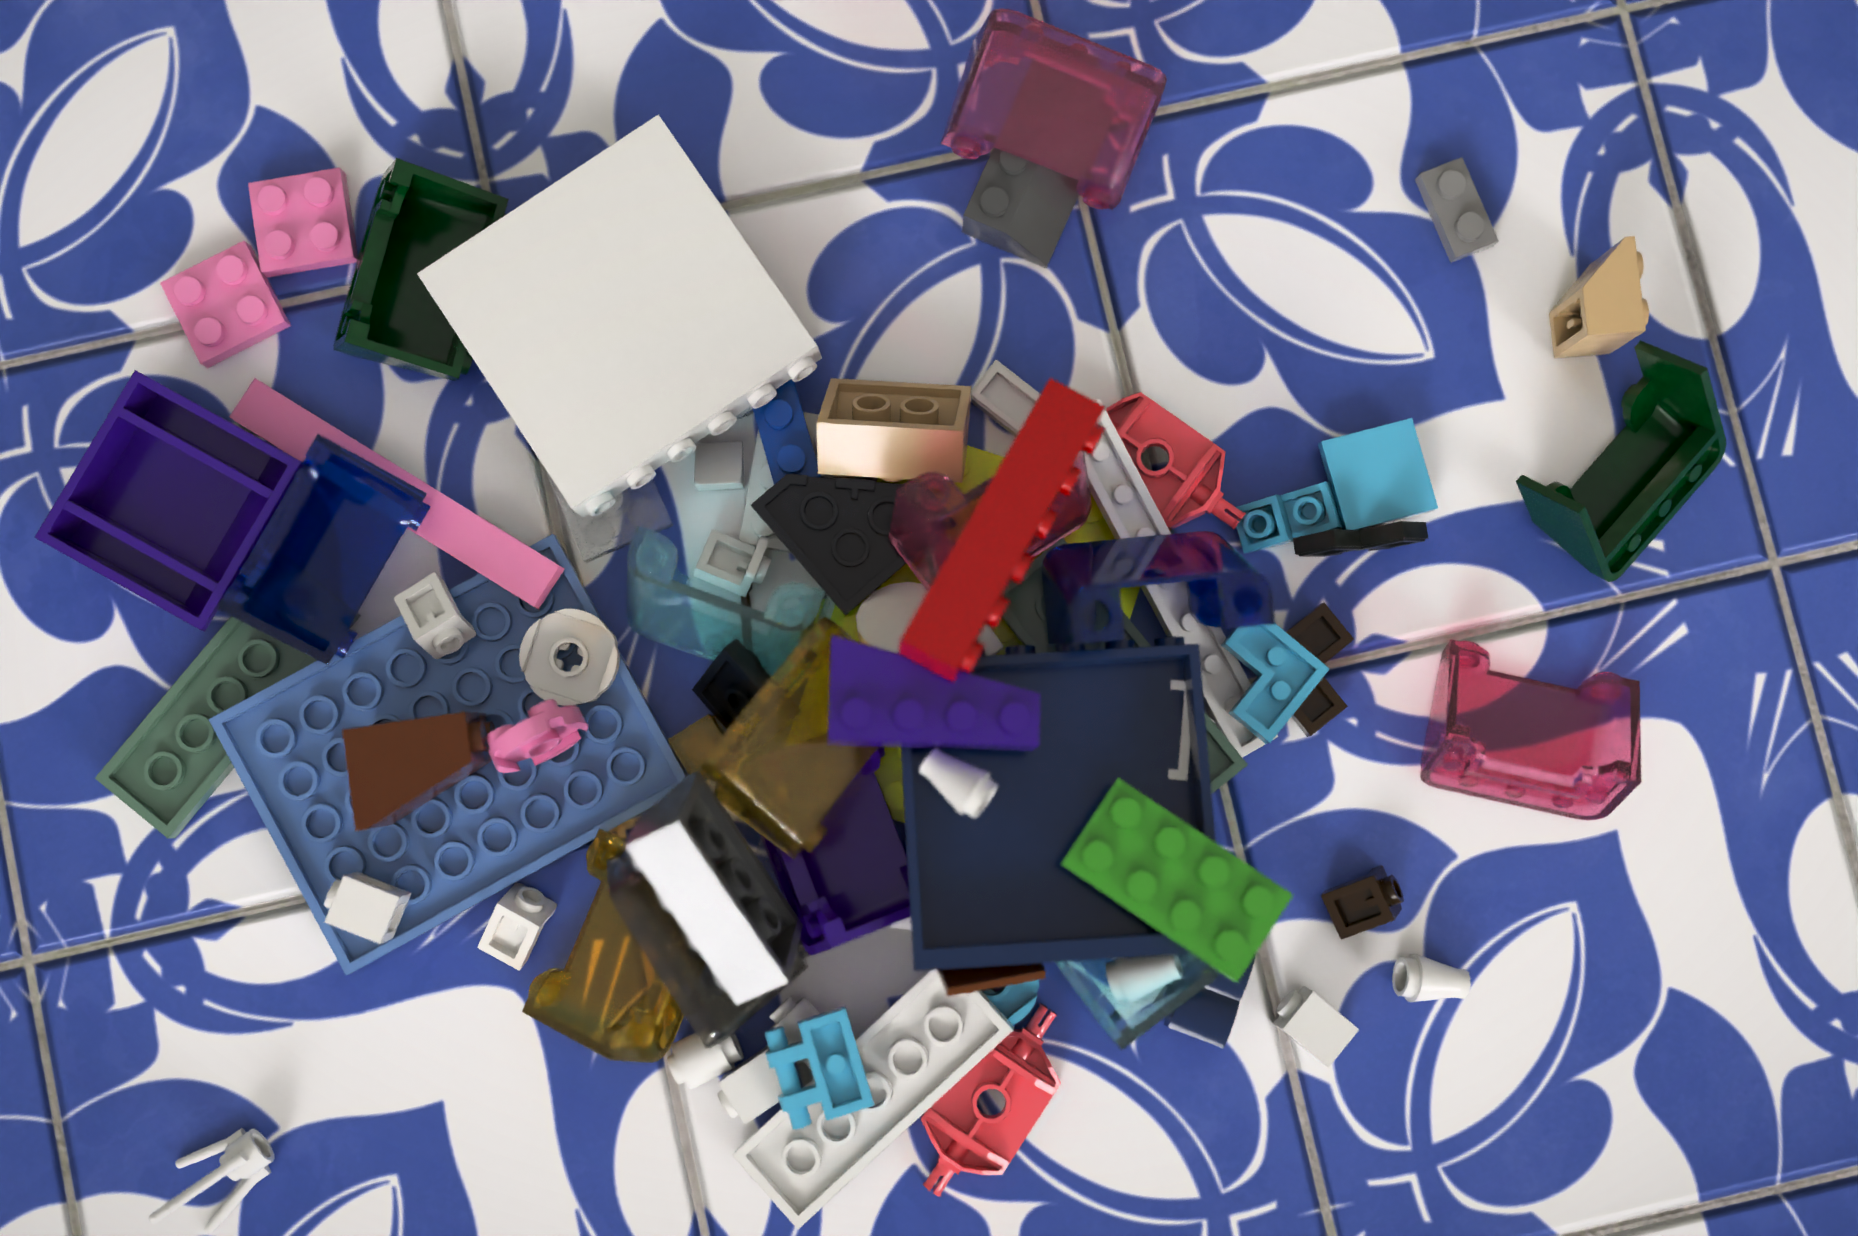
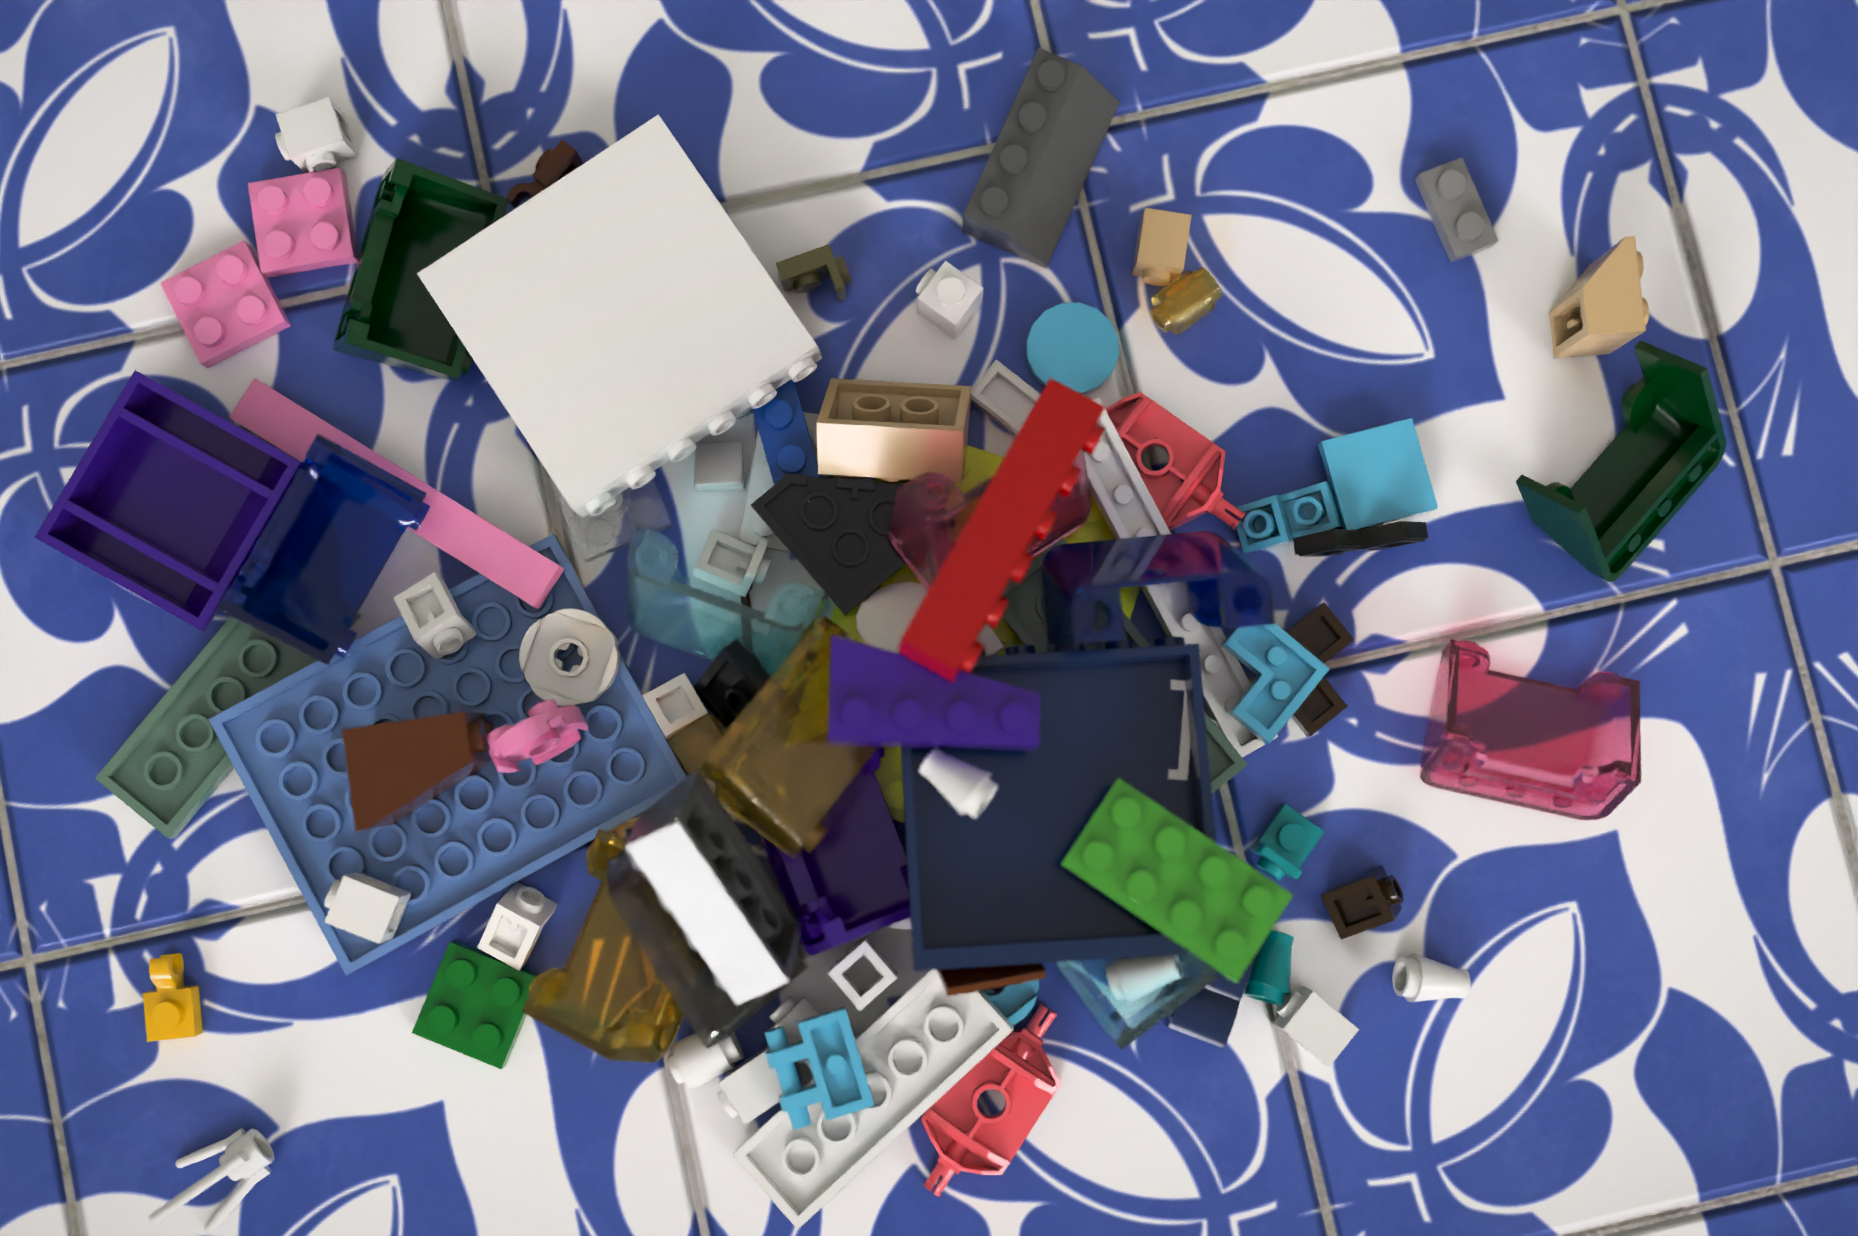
clear pink windscreen [941,9,1167,210] -> none
none -> yellow plate [143,953,203,1042]
none -> white brick [275,97,358,173]
none -> green plate [412,940,543,1069]
none -> reddish brown plate [507,140,584,208]
none -> white plate [642,673,708,739]
none -> olive bracket [776,244,852,301]
none -> white brick [828,936,898,1011]
none -> white brick [915,261,984,340]
none -> medium azure tile [1026,302,1119,395]
none -> tan brick [1131,208,1192,286]
none -> clear yellow brick [1150,267,1222,335]
none -> teal cone [1244,930,1294,1006]
none -> teal bracket [1249,803,1325,881]

